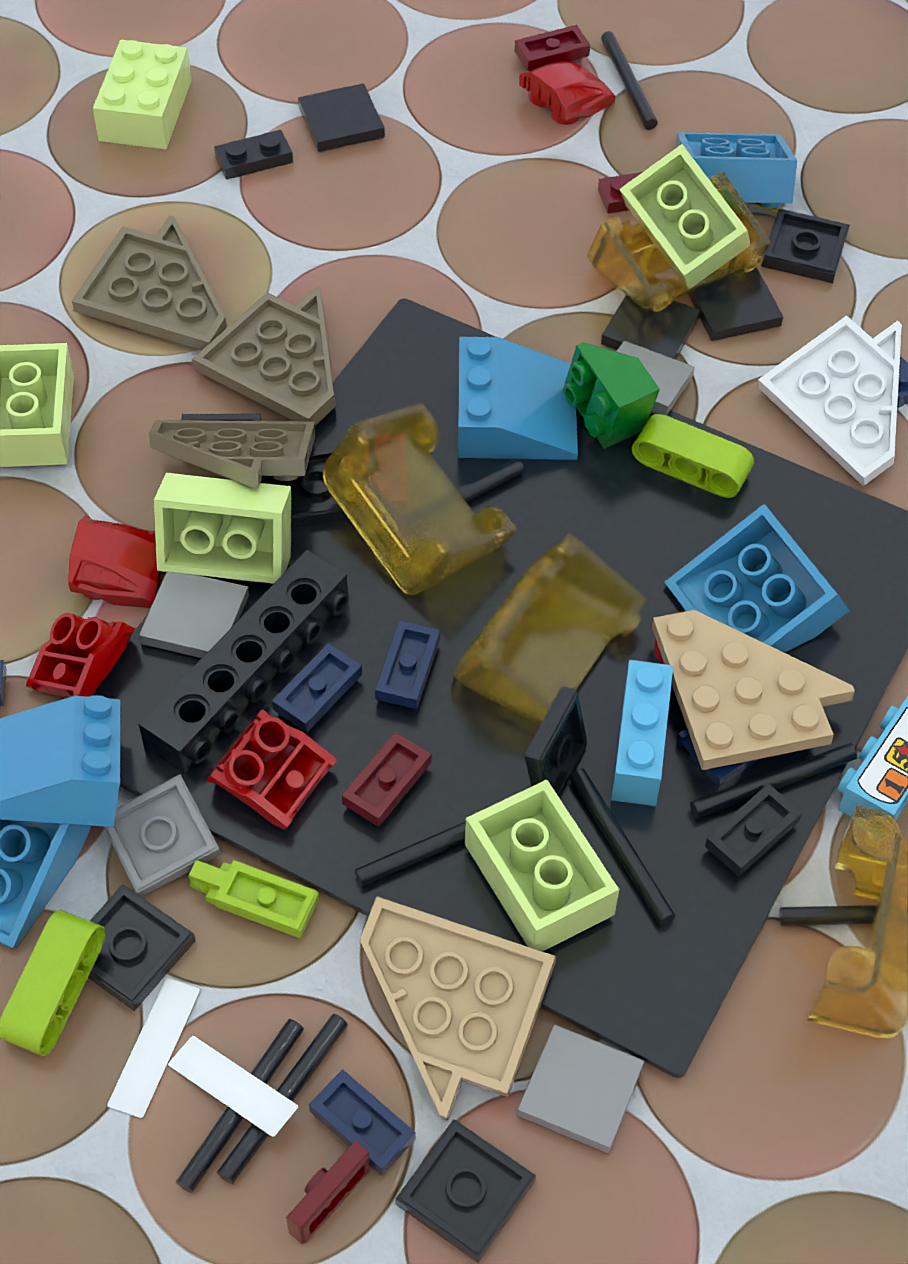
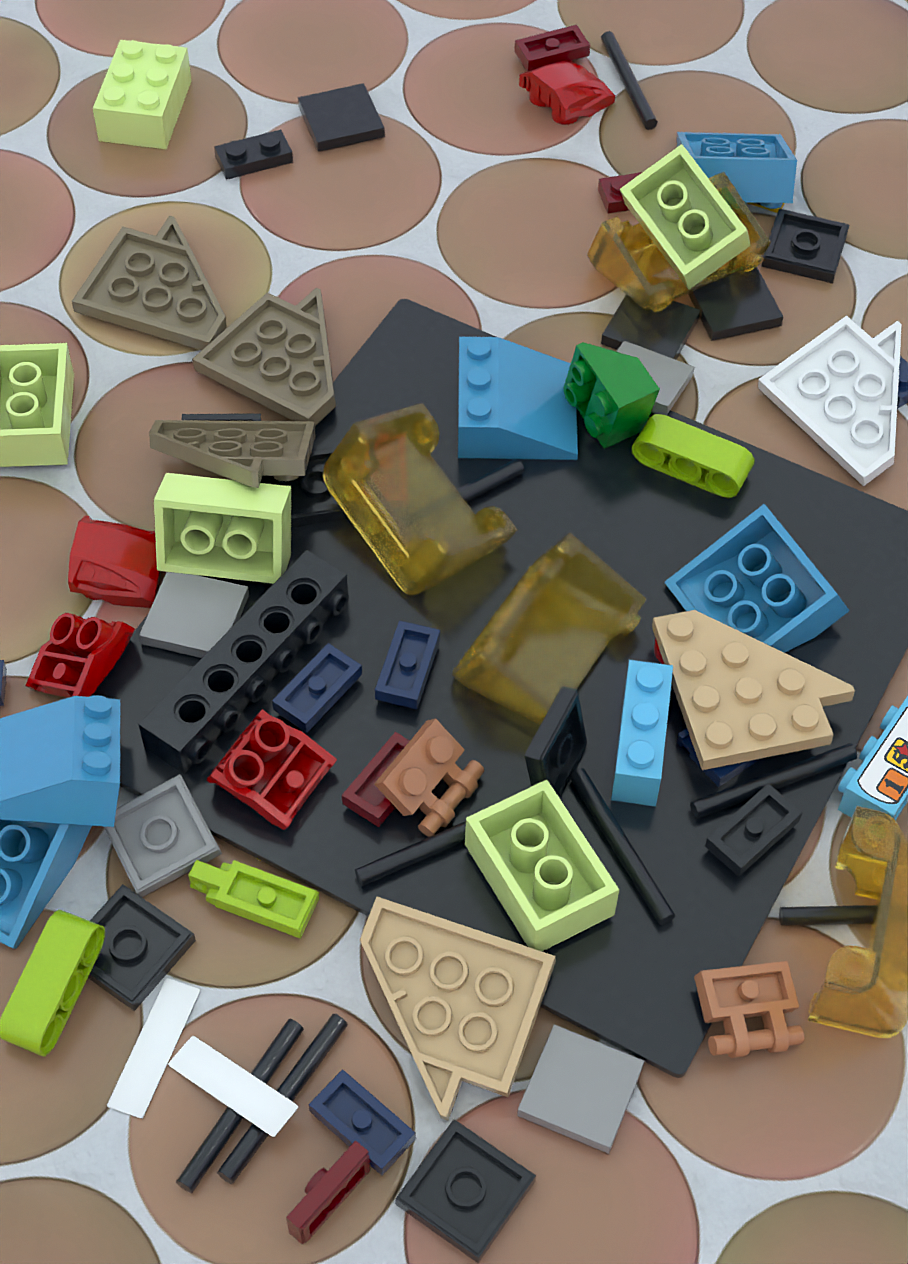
none -> nougat plate [374,718,485,837]
none -> nougat plate [694,961,804,1058]

